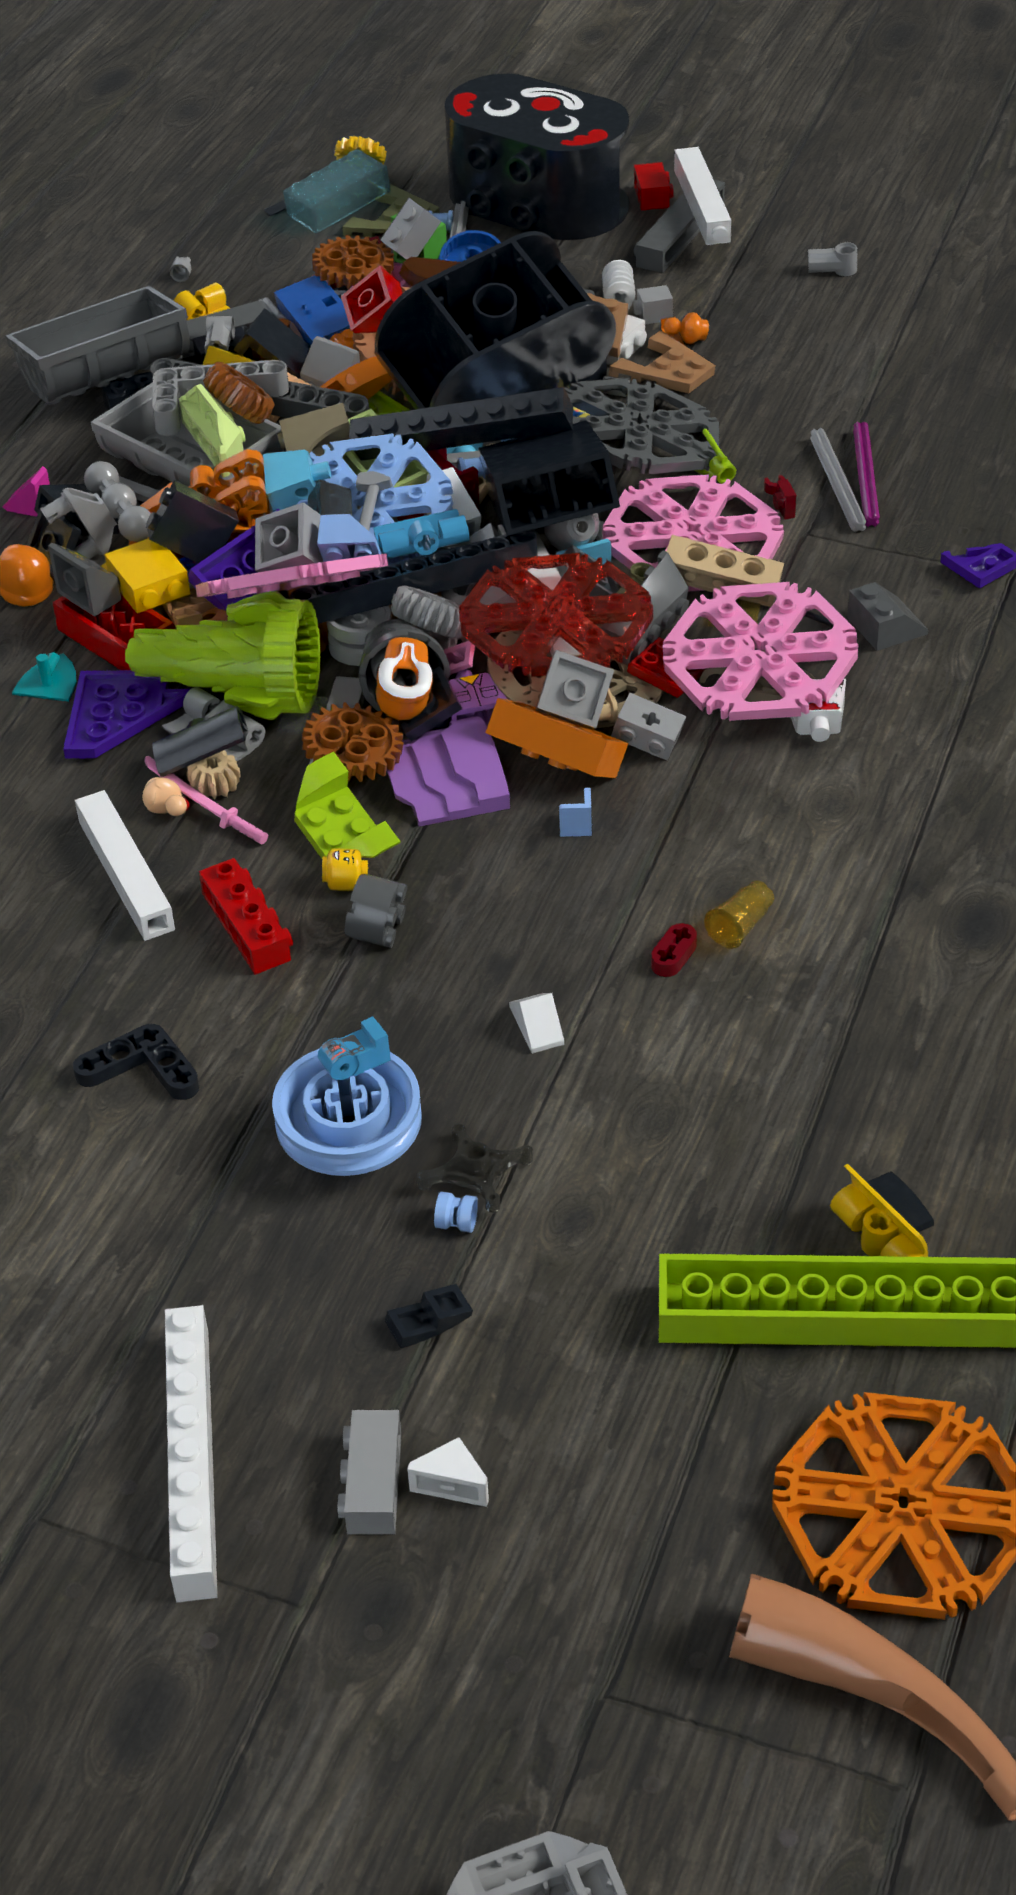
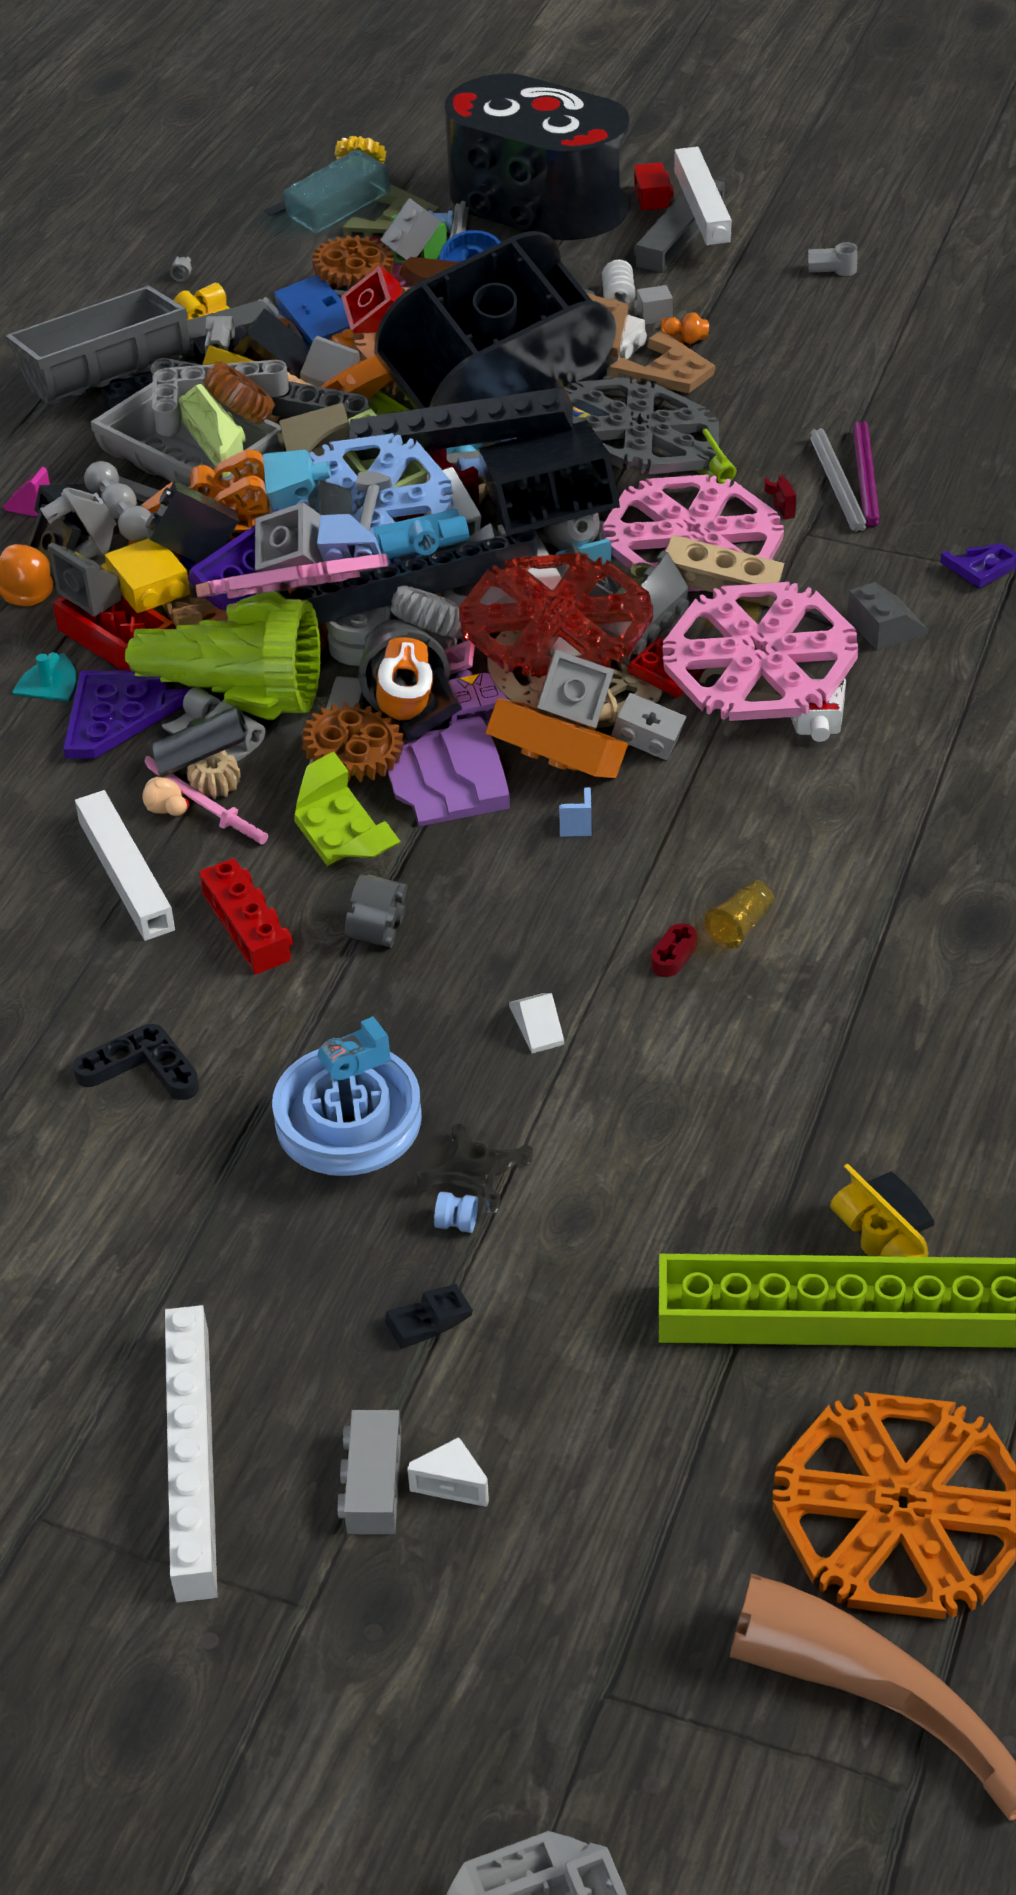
yellow head [322,848,368,891] -> none

